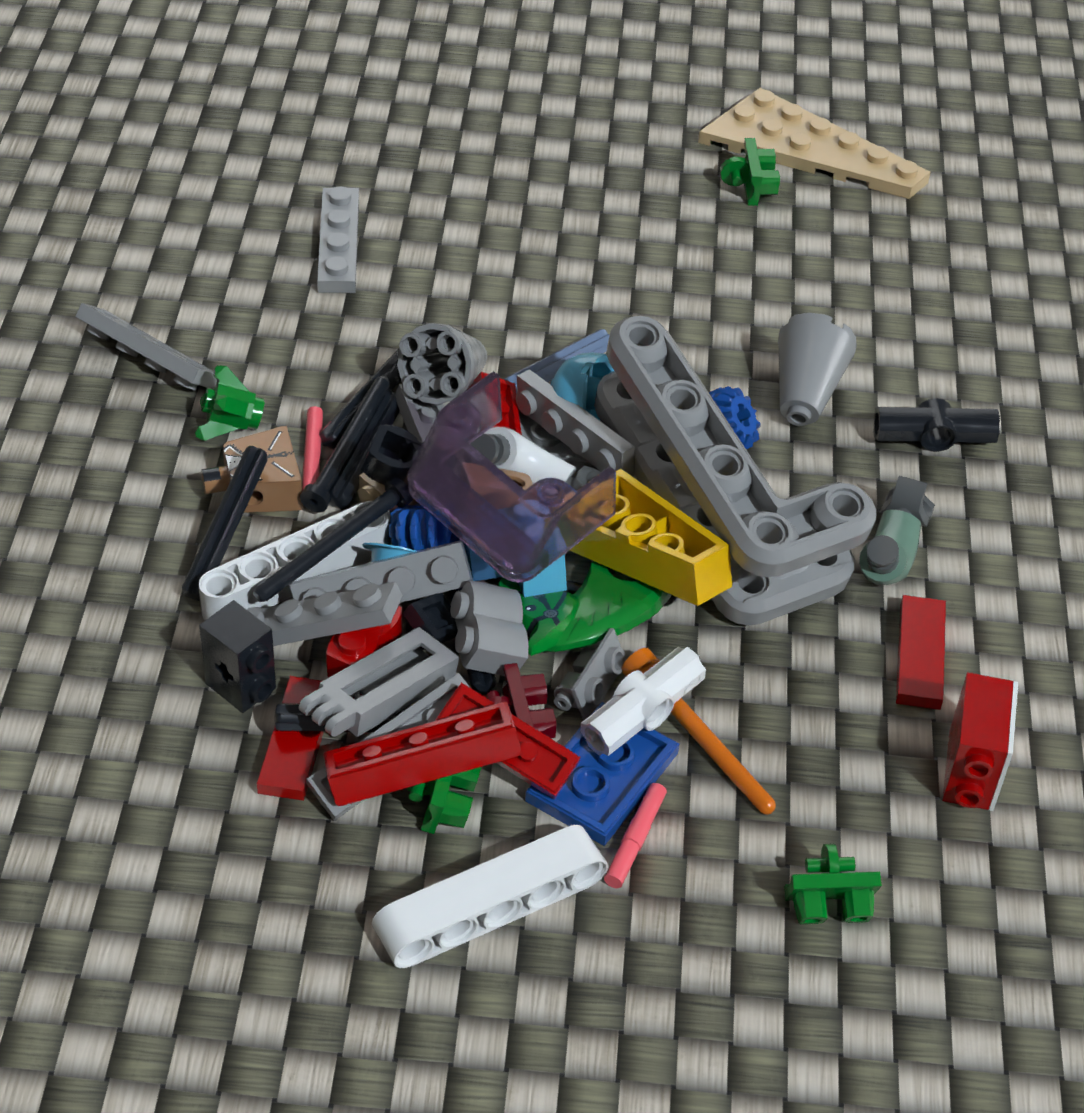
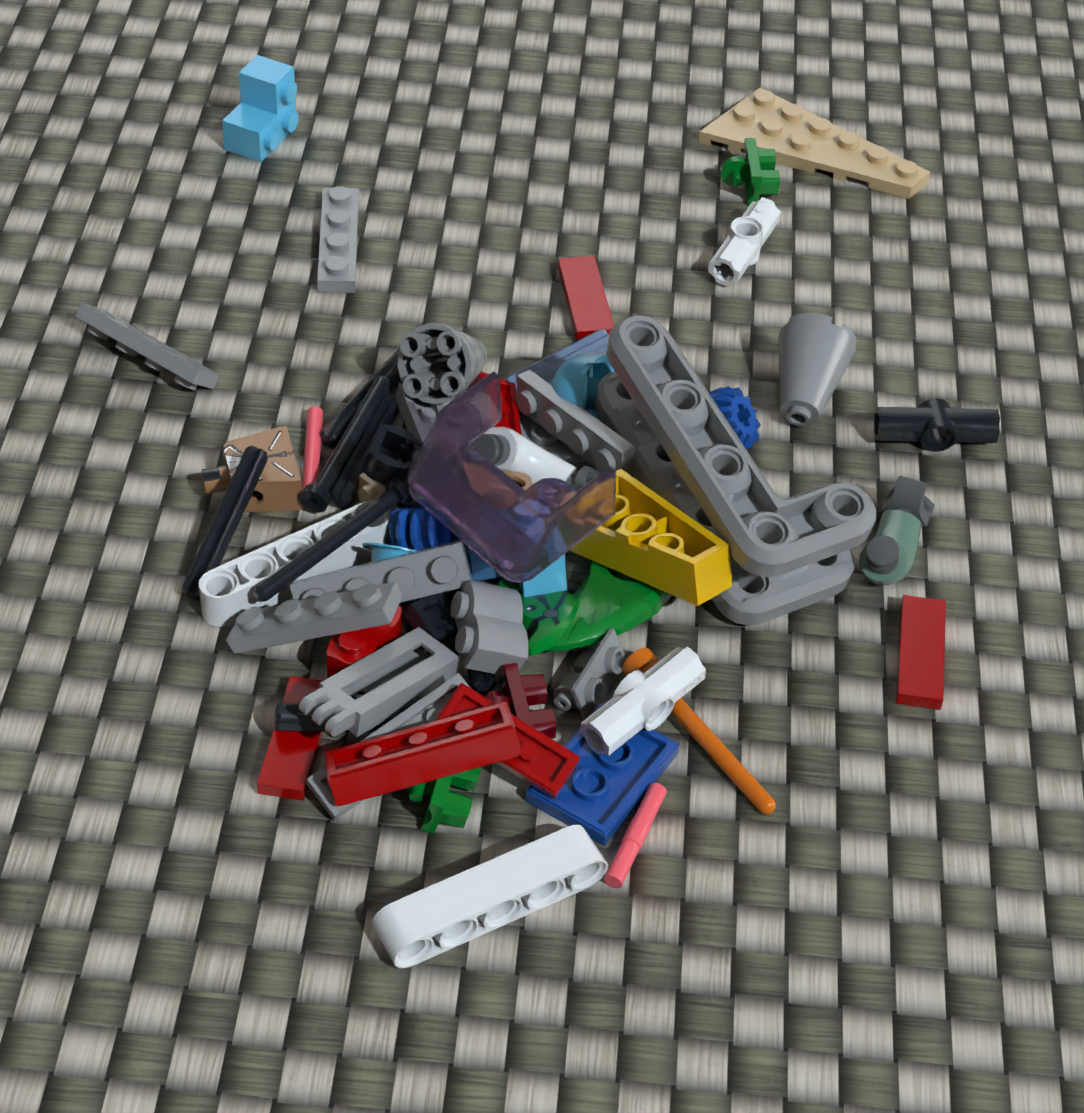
green rock [195,365,265,441] -> none
black brick [199,600,276,713] -> none
green hips [784,843,882,925] -> none
red piece [942,672,1018,811] -> none
none -> medium azure brick [222,55,299,162]
none -> tile [557,256,614,341]
none -> white piece [708,197,781,286]

